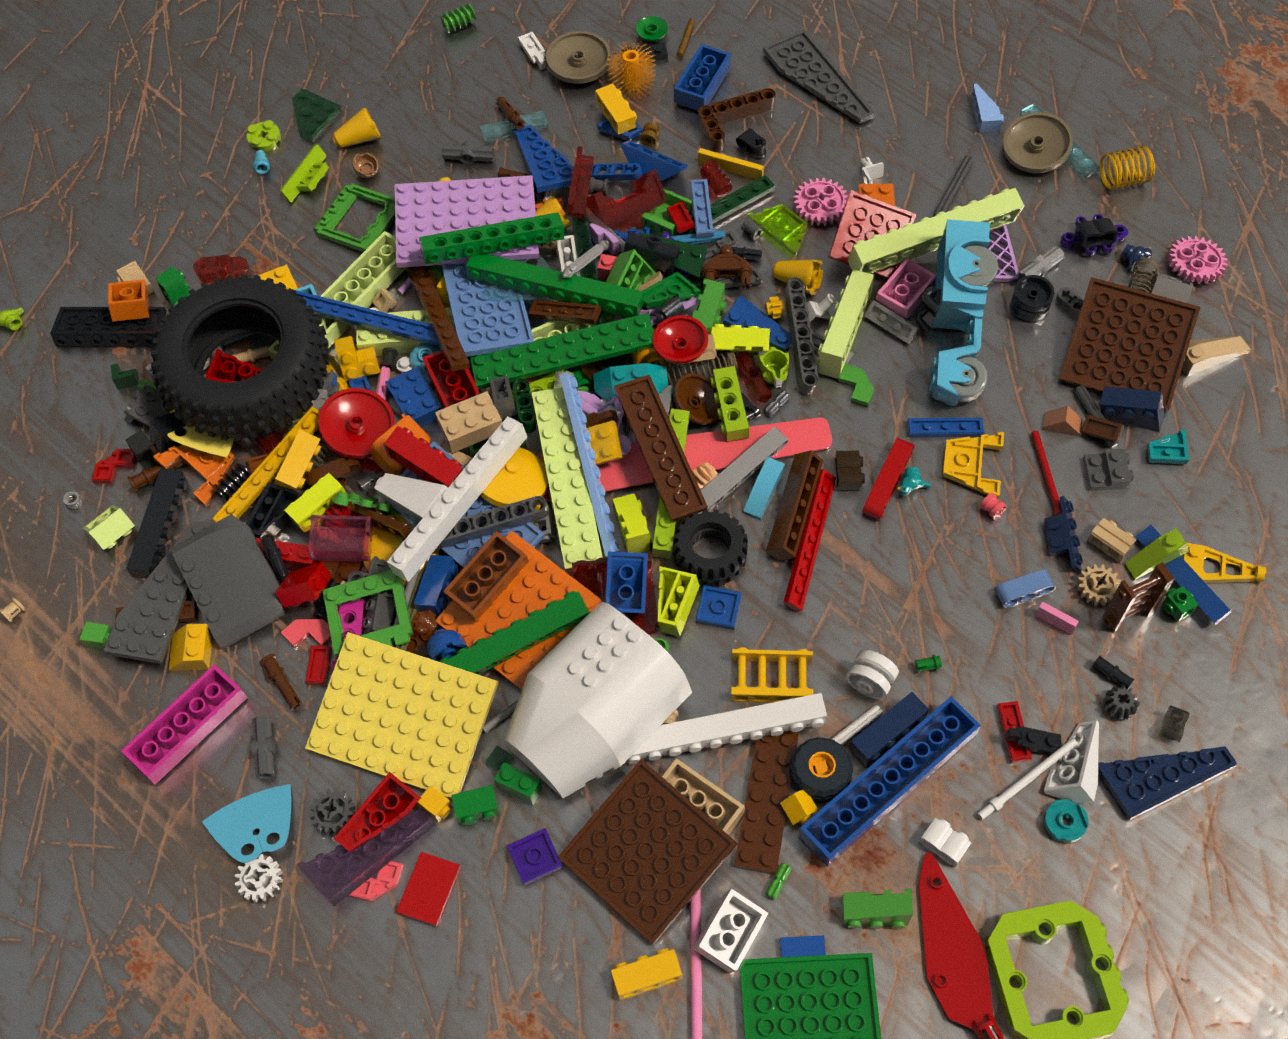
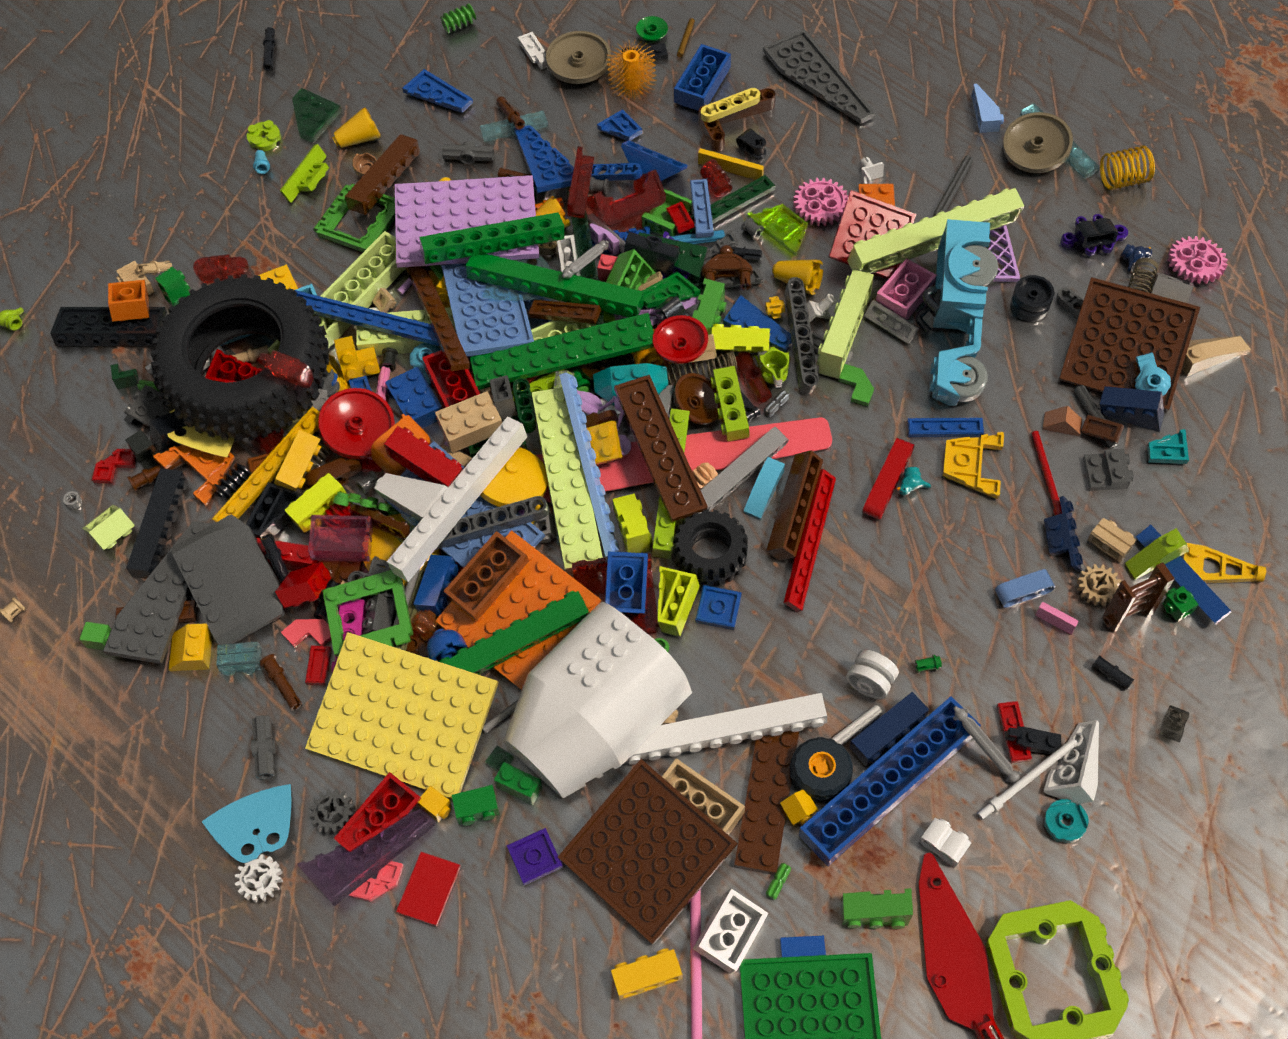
dark pink brick [121,664,247,785] -> none
white plate [396,357,413,373] -> none
yellow brick [595,84,637,135] -> none
pearl gold wheel [640,122,660,146] -> none
yellow fence [731,647,814,703] -> none
dark brown brick [835,450,865,490] -> none
coral wheel [979,493,1007,520] -> none
light grey piece [1017,247,1065,281] -> none
dark blue wing [1098,746,1238,820] -> none
dark grey gear [1103,685,1140,720] -> none
none -> tan pin [136,260,172,275]
none -> clear light blue brick [216,642,262,676]
none -> clear red piece [257,350,314,388]
none -> black pin [263,27,276,71]
none -> reddish brown brick [345,134,420,215]
none -> blue wing [402,69,473,113]
none -> light yellow beam [701,88,760,122]
none -> light grey wheel [953,706,1022,783]
none -> medium azure animal [1135,352,1171,396]

